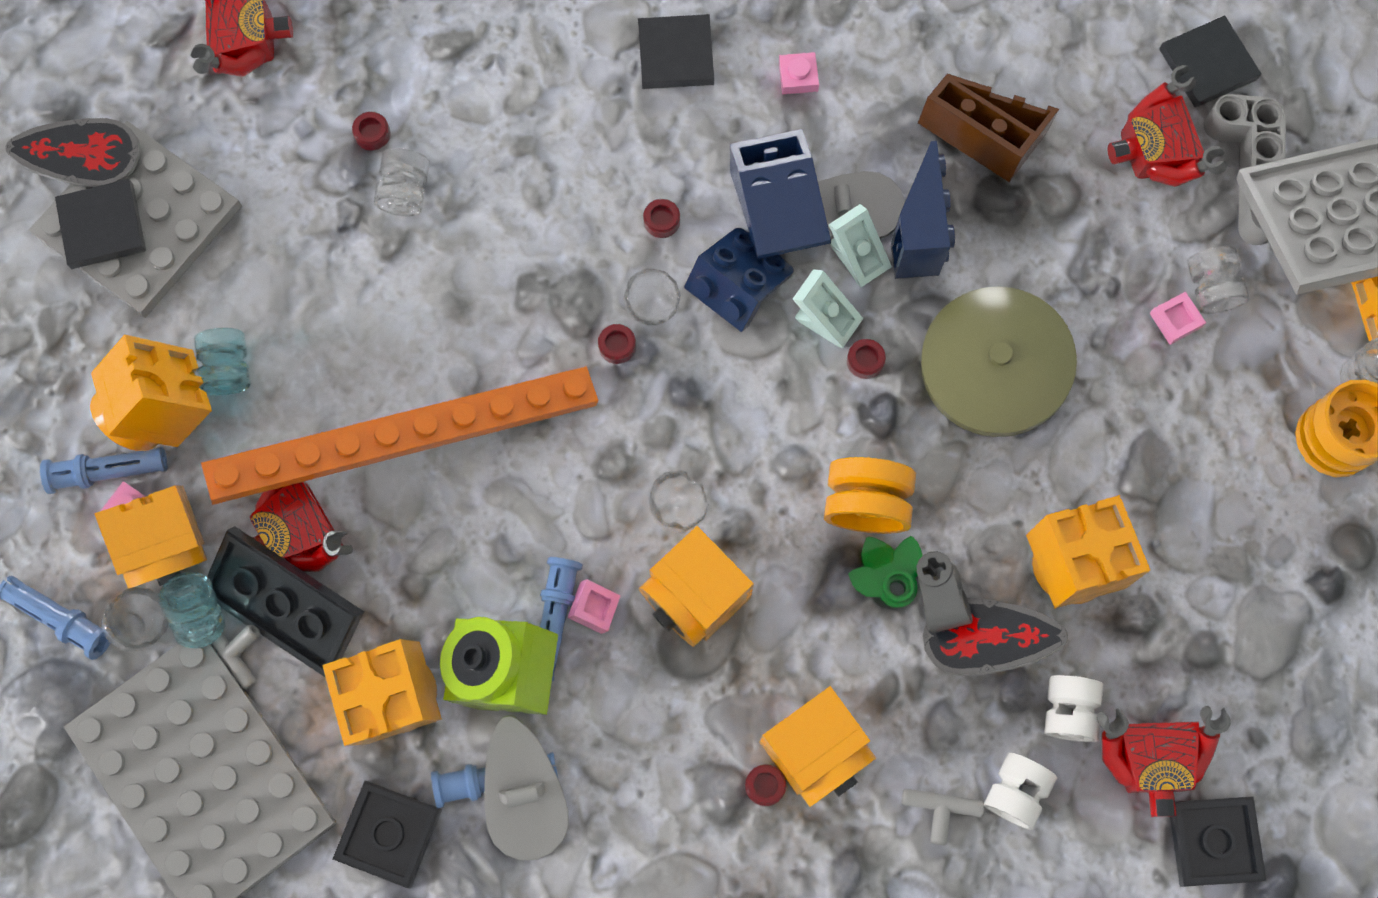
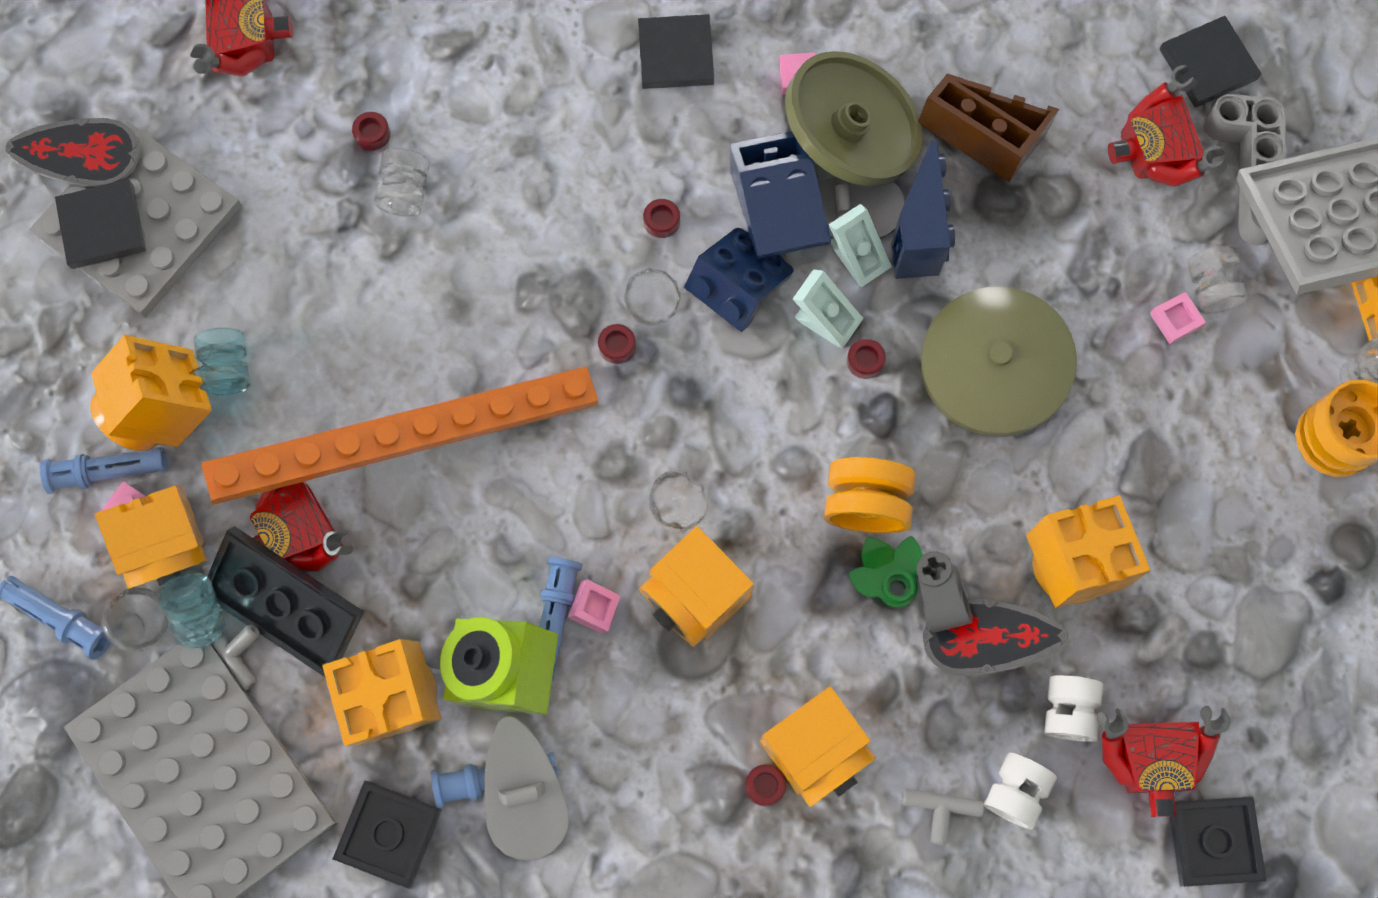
none -> olive dish [785,51,923,186]

